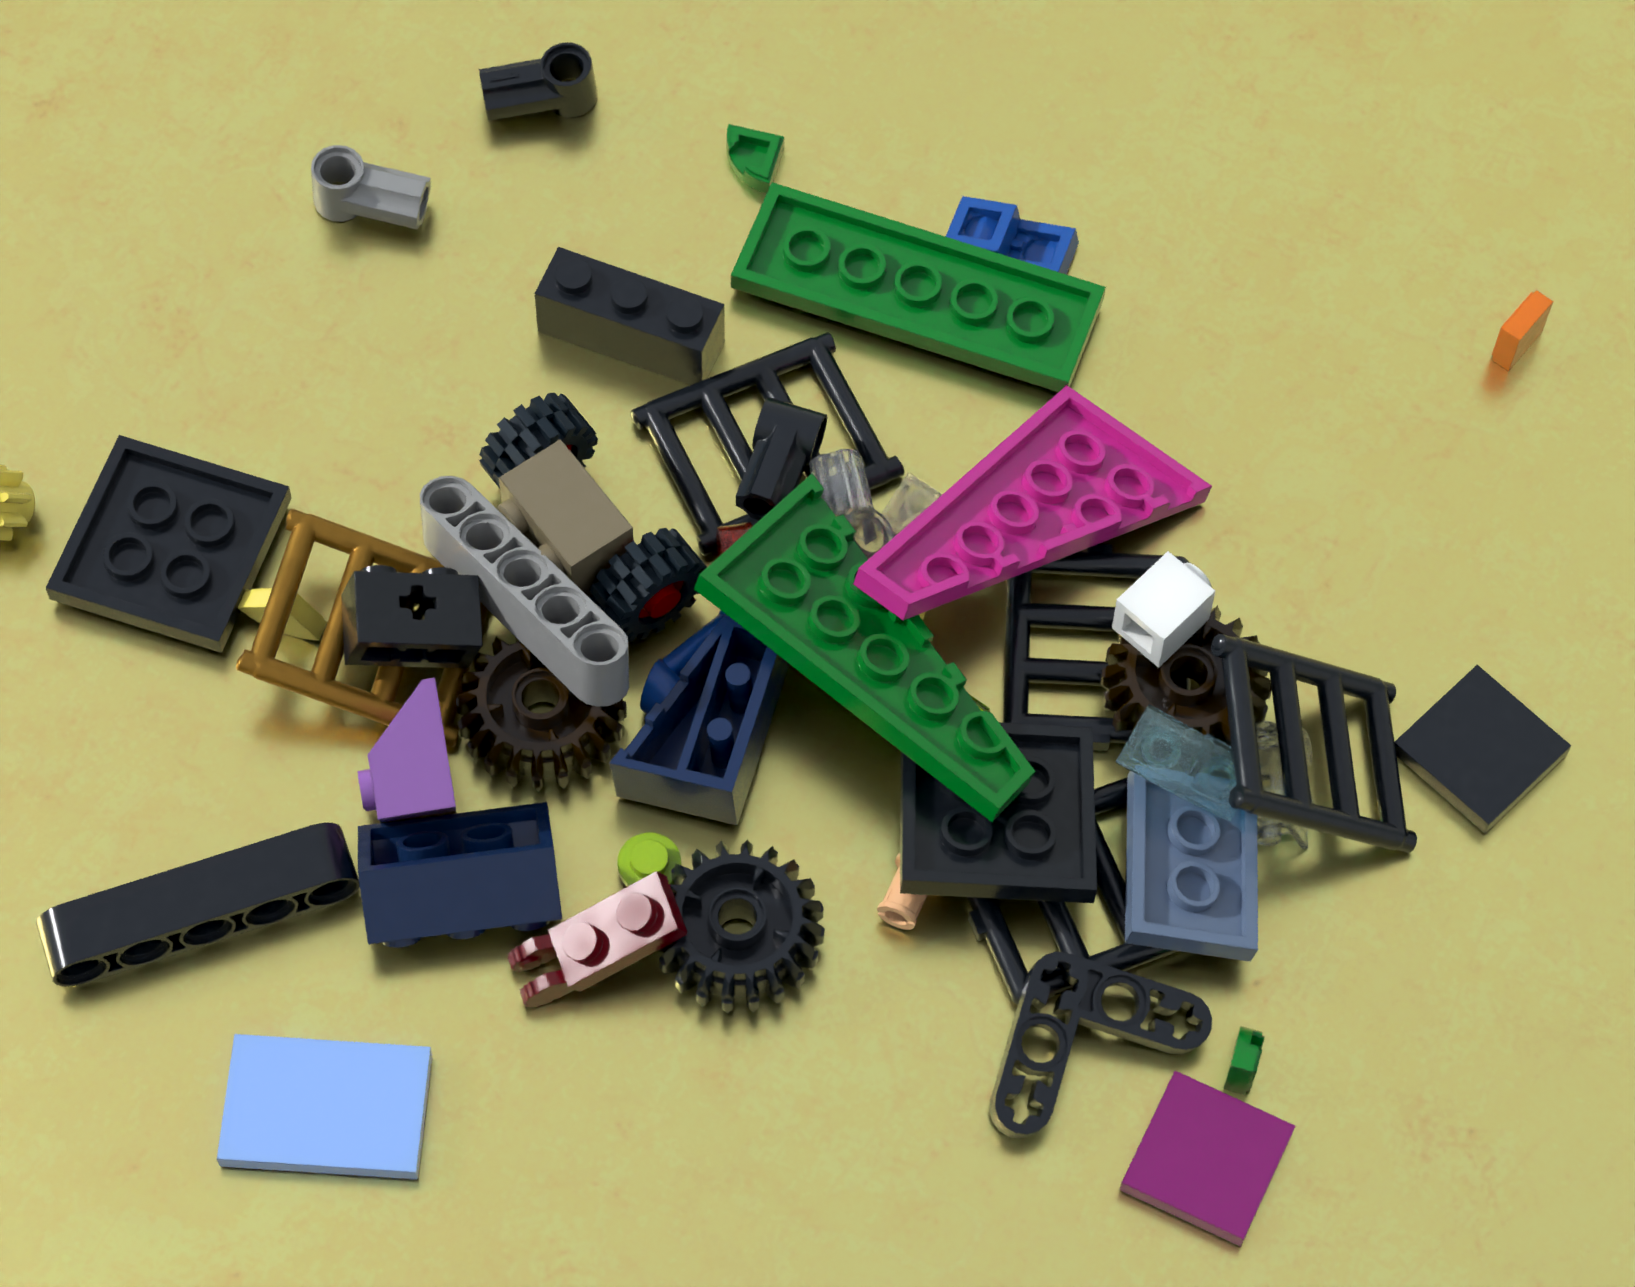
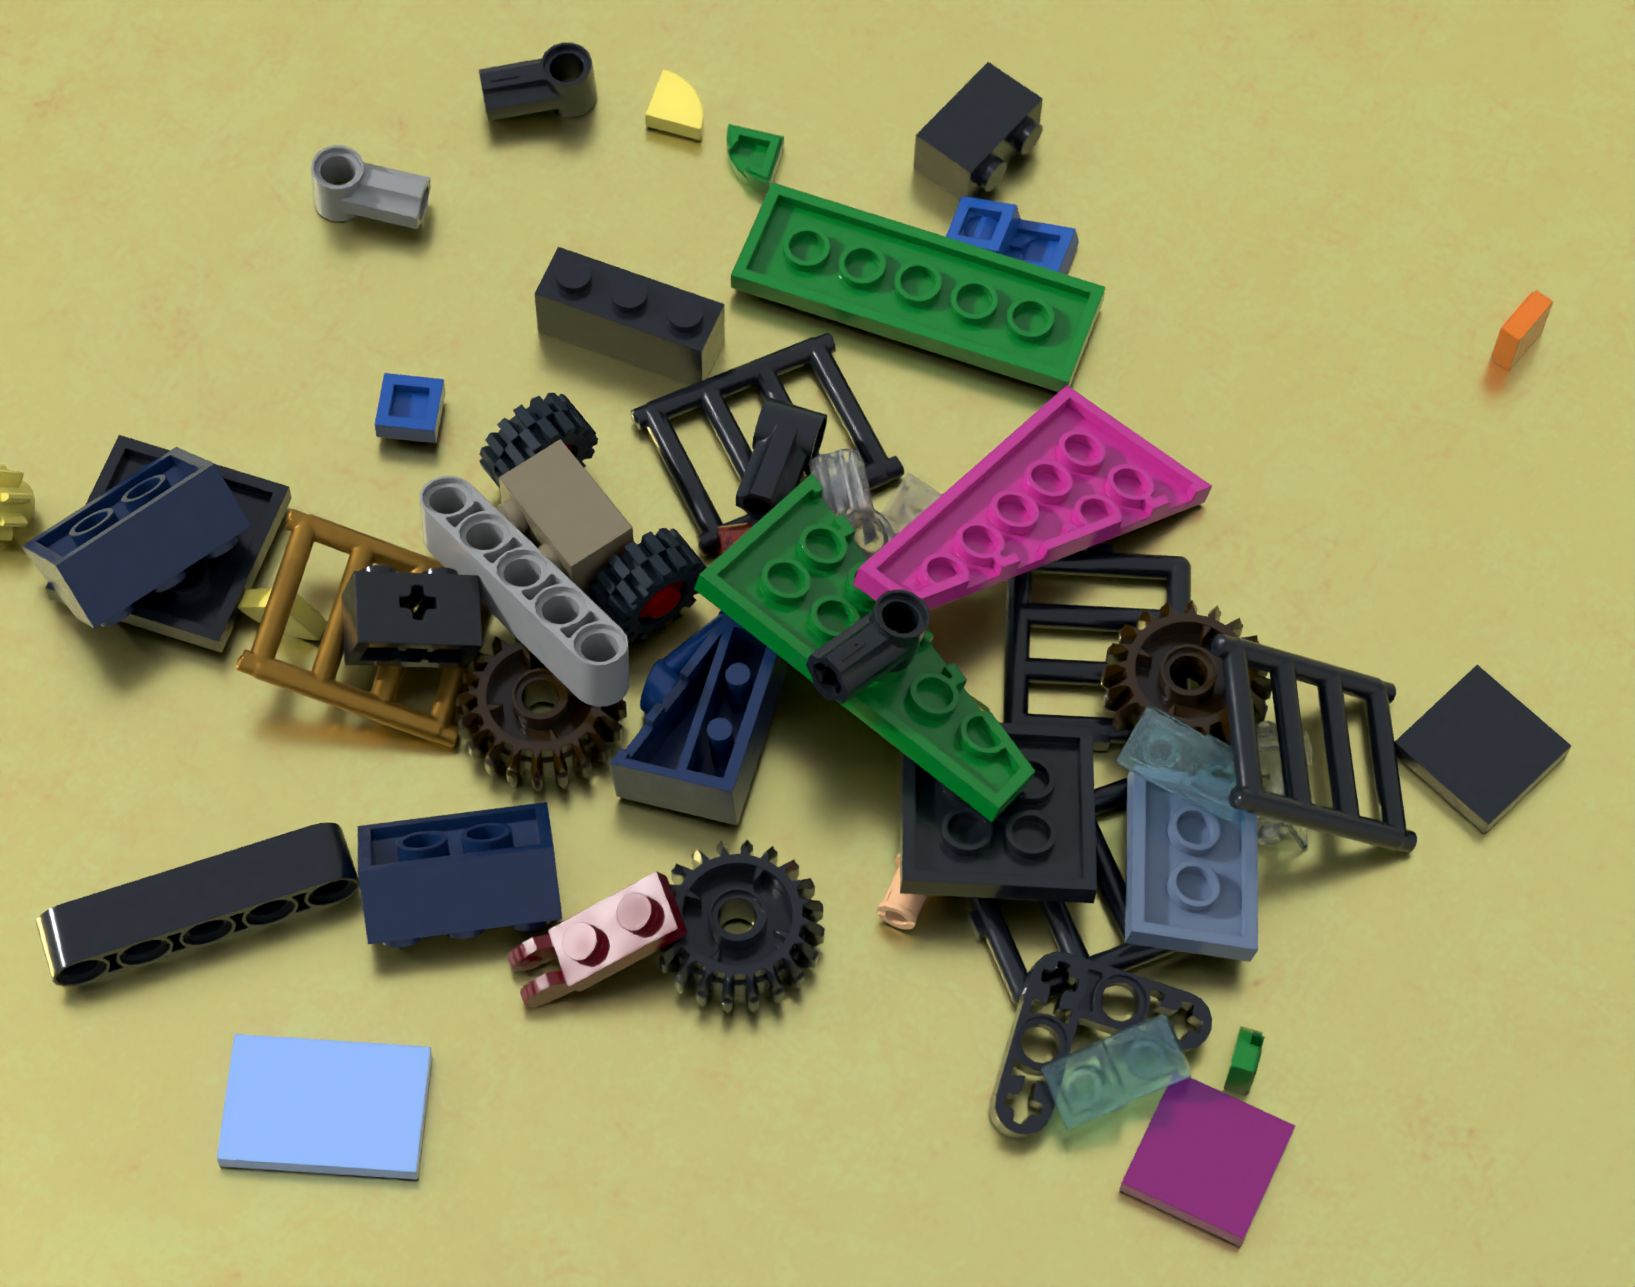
medium lavender slope [357,678,457,823] -> none
lime plate [617,832,681,887] -> none
white brick [1112,551,1215,668] -> none
none -> dark blue slope [22,447,251,629]
none -> blue plate [374,373,446,443]
none -> light yellow tile [645,69,703,141]
none -> black piece [806,590,930,704]
none -> black brick [913,62,1043,200]
none -> clear light blue slope [1041,1012,1192,1130]

